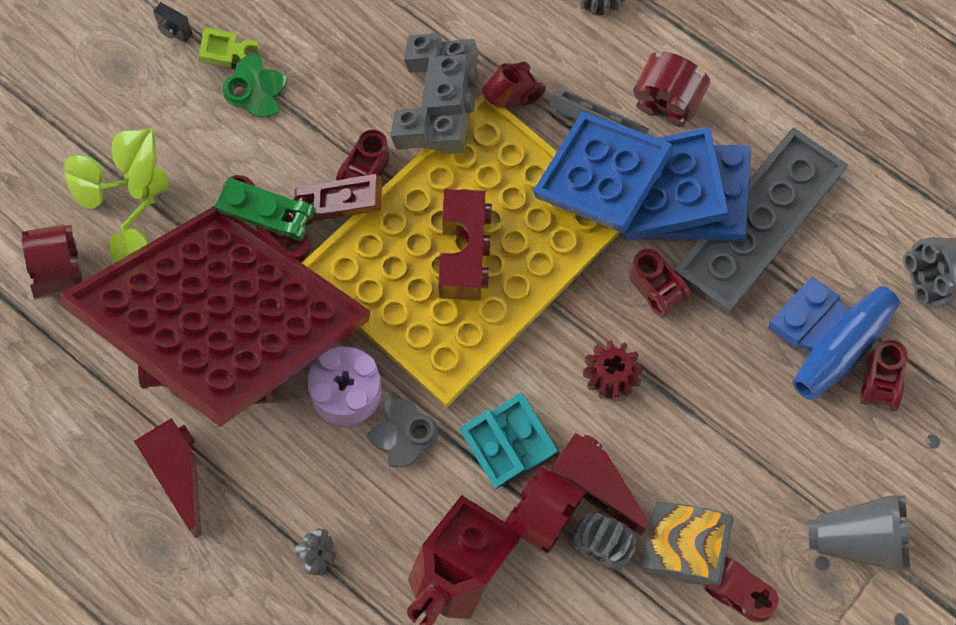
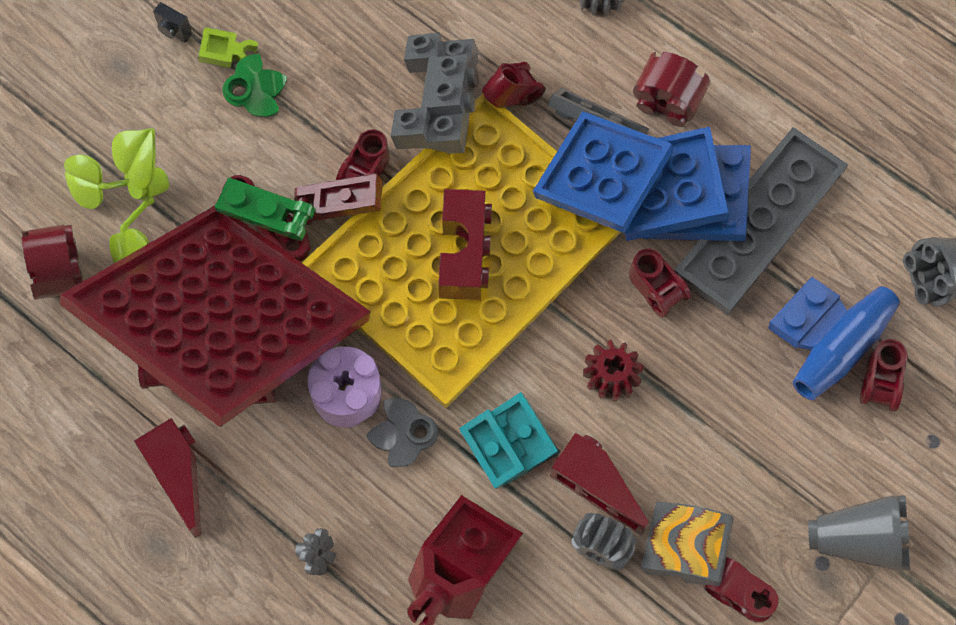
dark red brick [503,465,586,554] -> none

